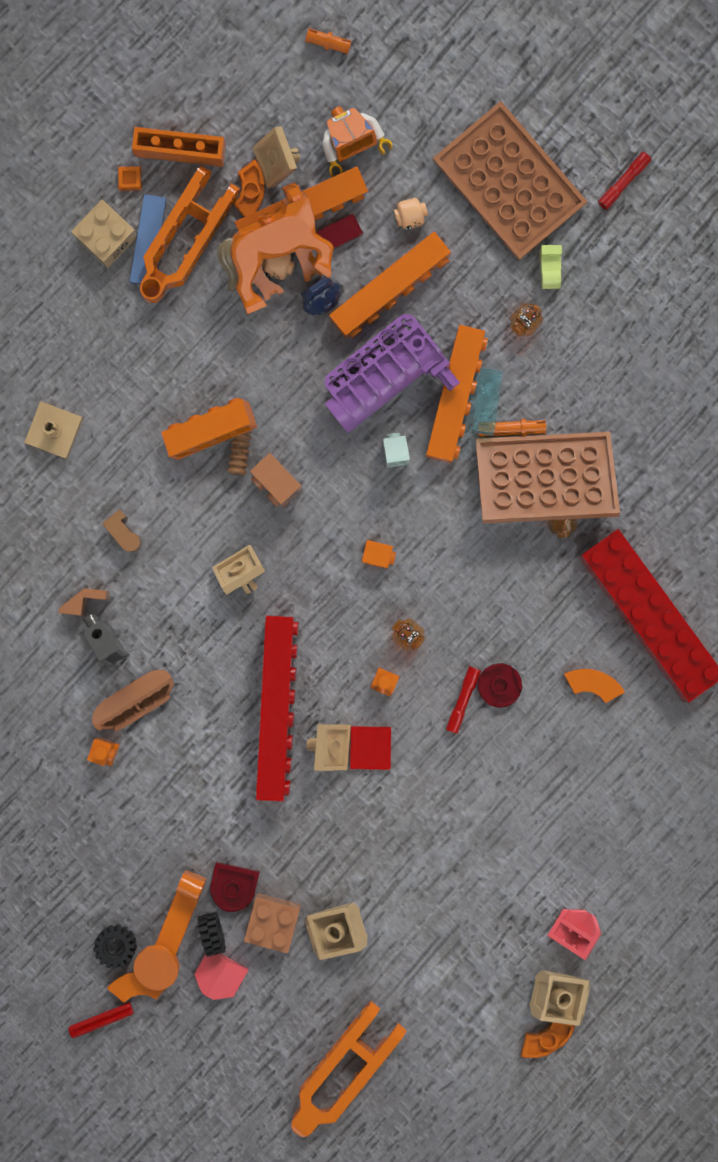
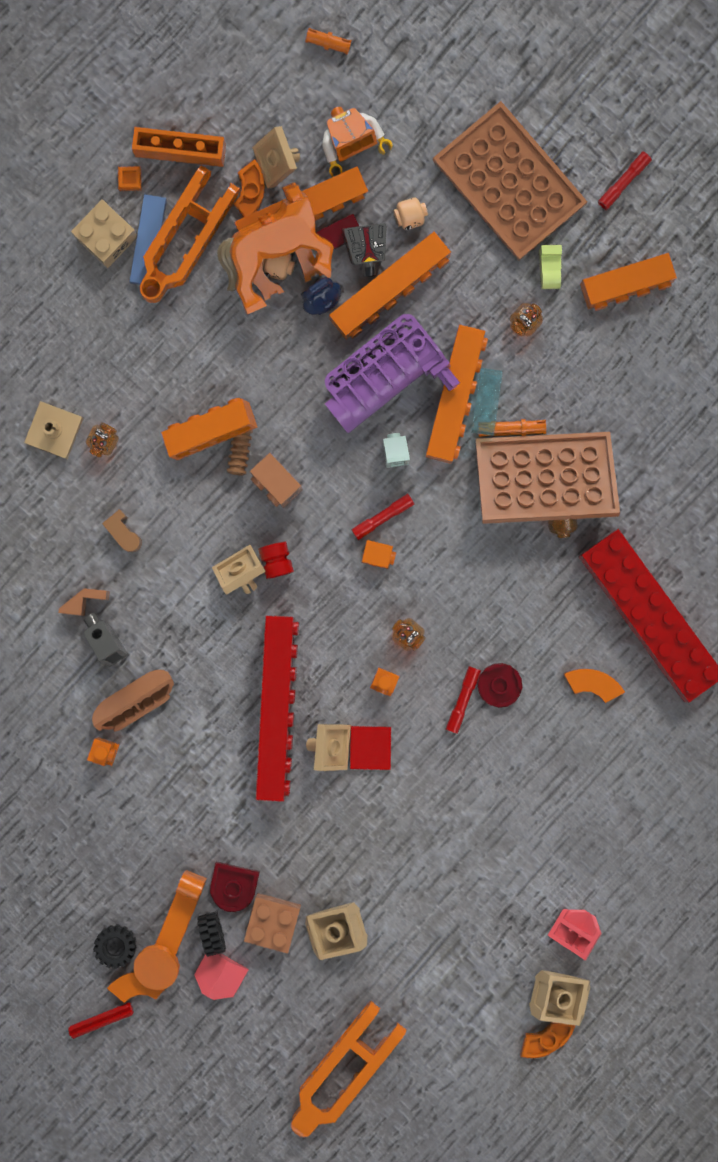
none -> clear orange head [86,422,119,458]
none -> red wheel [258,541,294,579]
none -> dark grey torso [341,223,387,277]
none -> red piece [351,493,415,541]
none -> orange brick [580,253,677,311]

